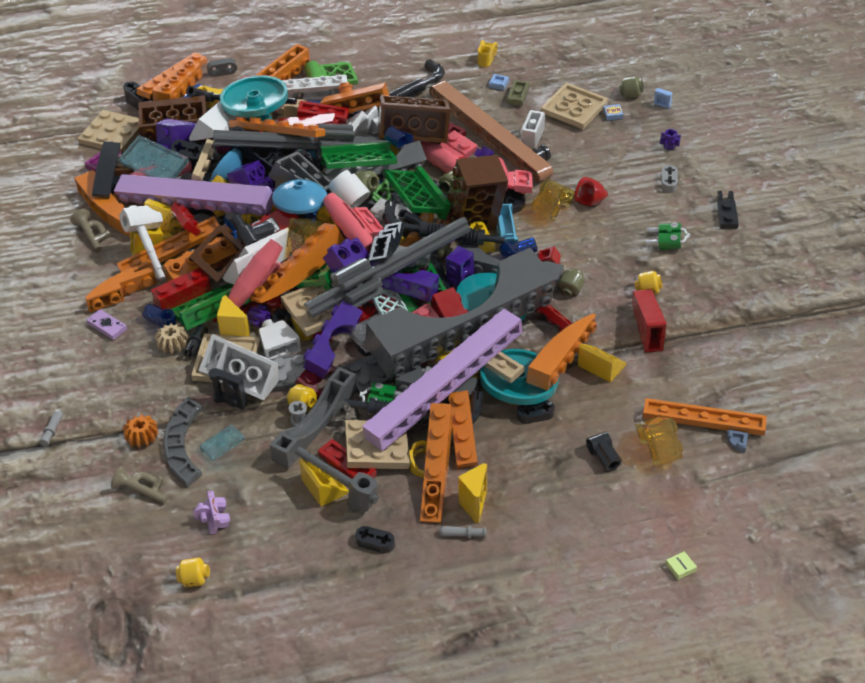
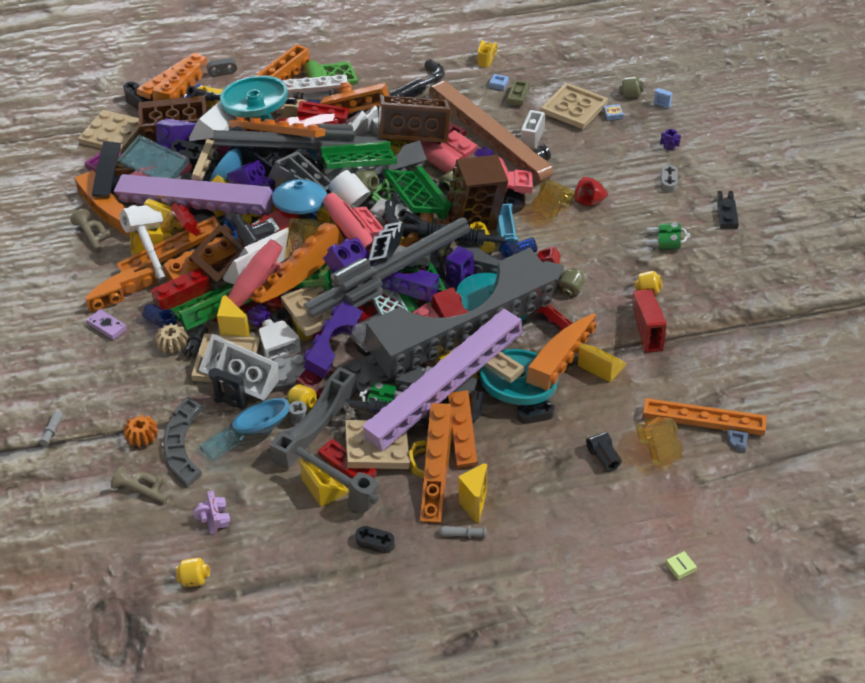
clear blue piece [384,126,414,148] -> none
none -> dark azure dish [232,398,290,435]

